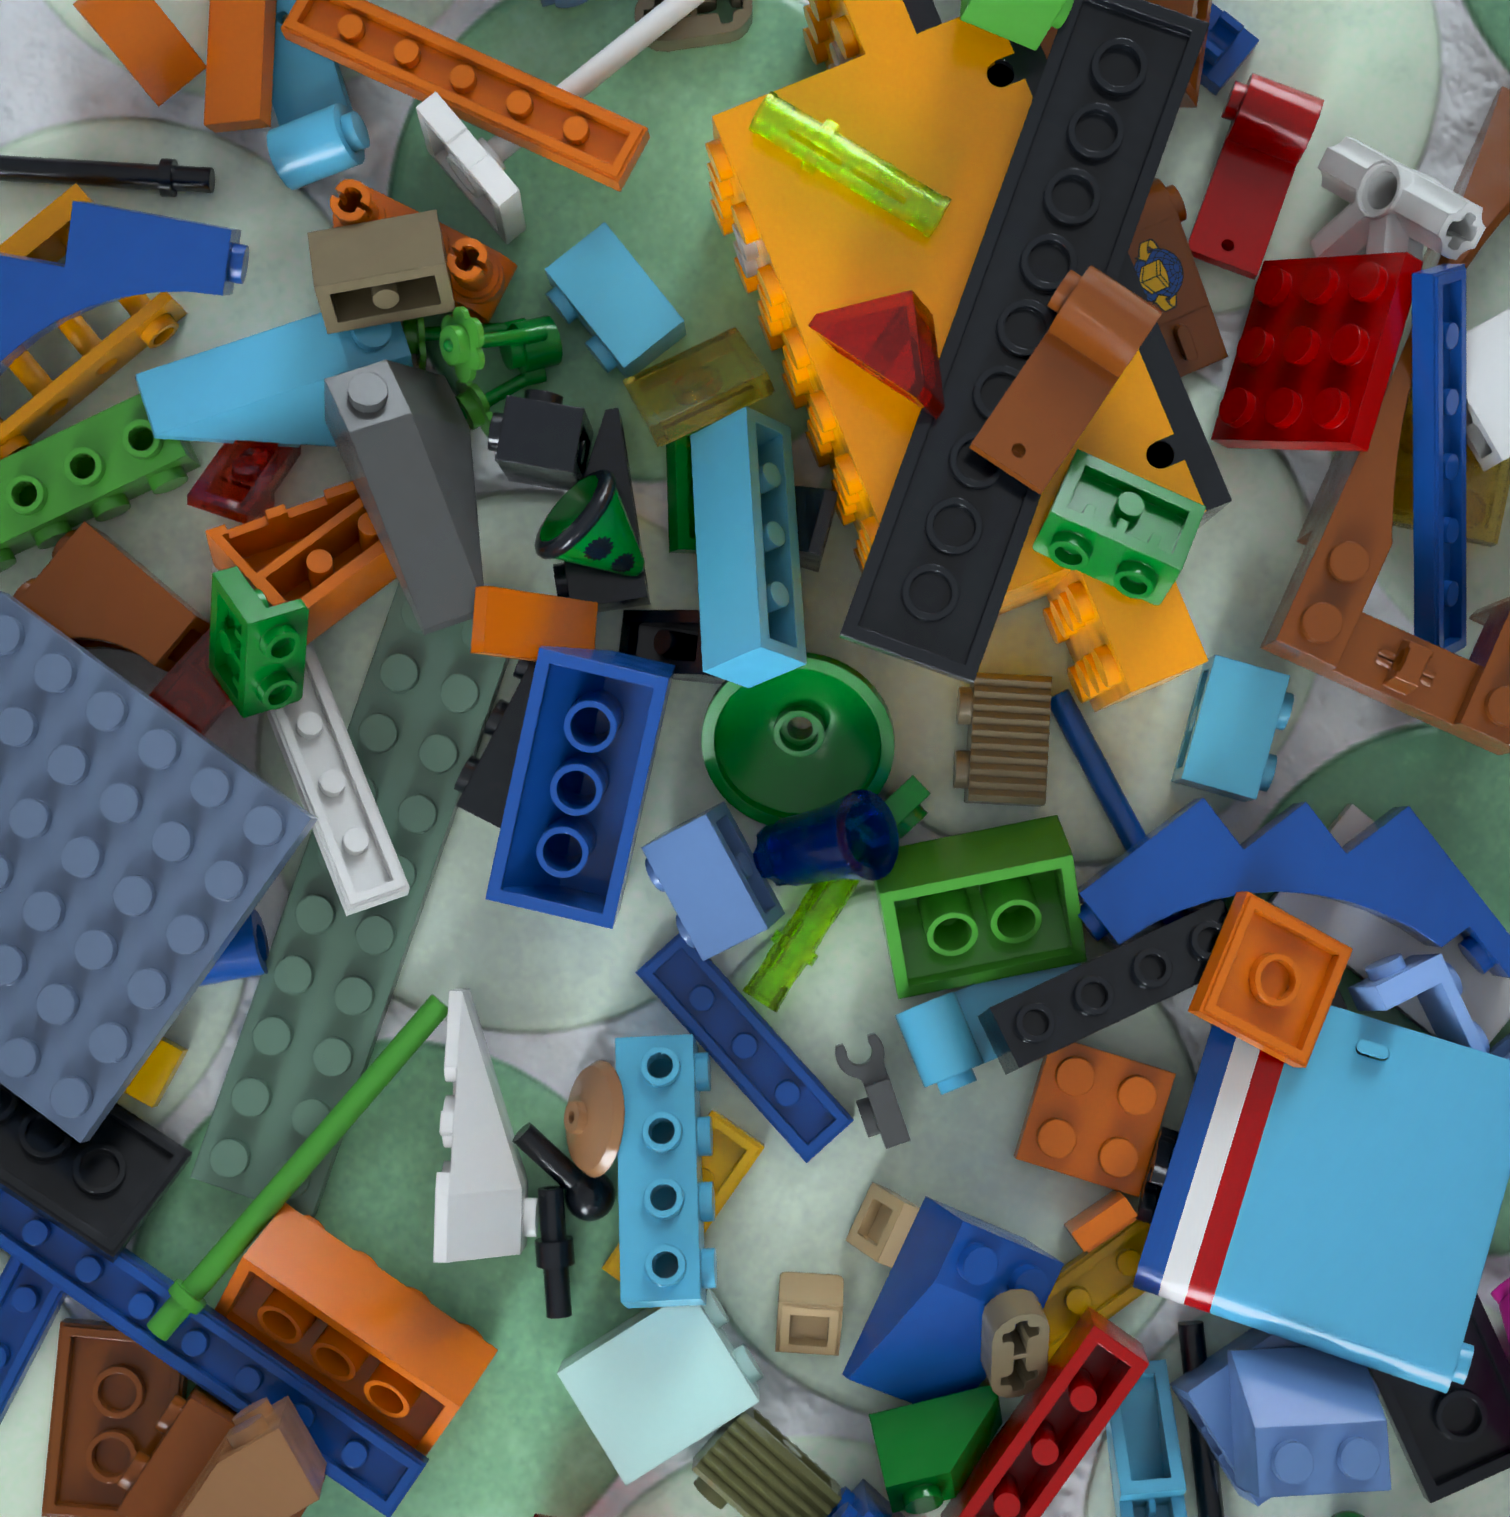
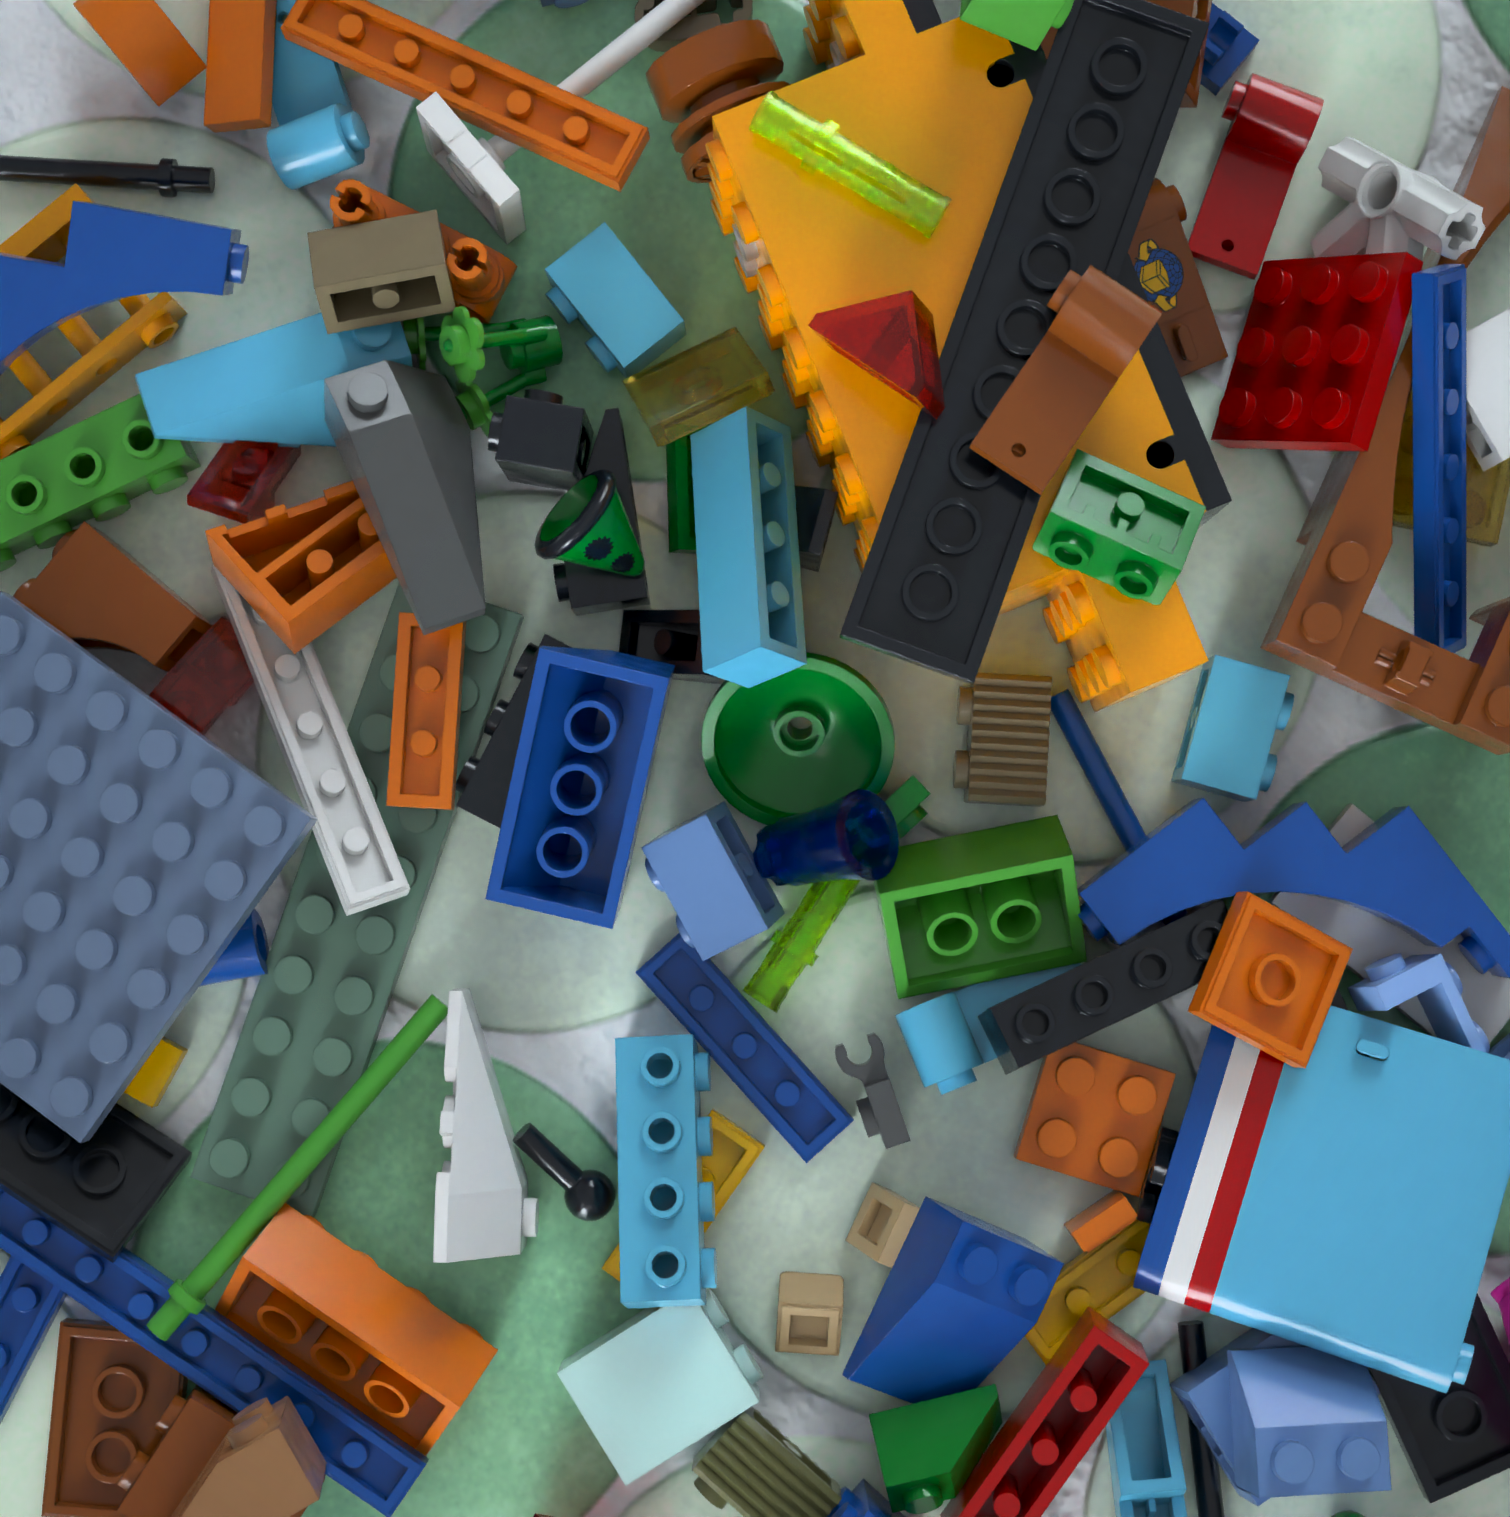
green bracket [209,566,309,718] -> none
orange tile [470,586,598,662] -> none
black bar [535,1185,575,1319] -> none
medium nougat piece [564,1060,625,1178] -> none
dark tan beam [981,1289,1050,1398] -> none
none -> orange plate [386,612,467,810]
none -> dark orange wheel [646,19,791,183]

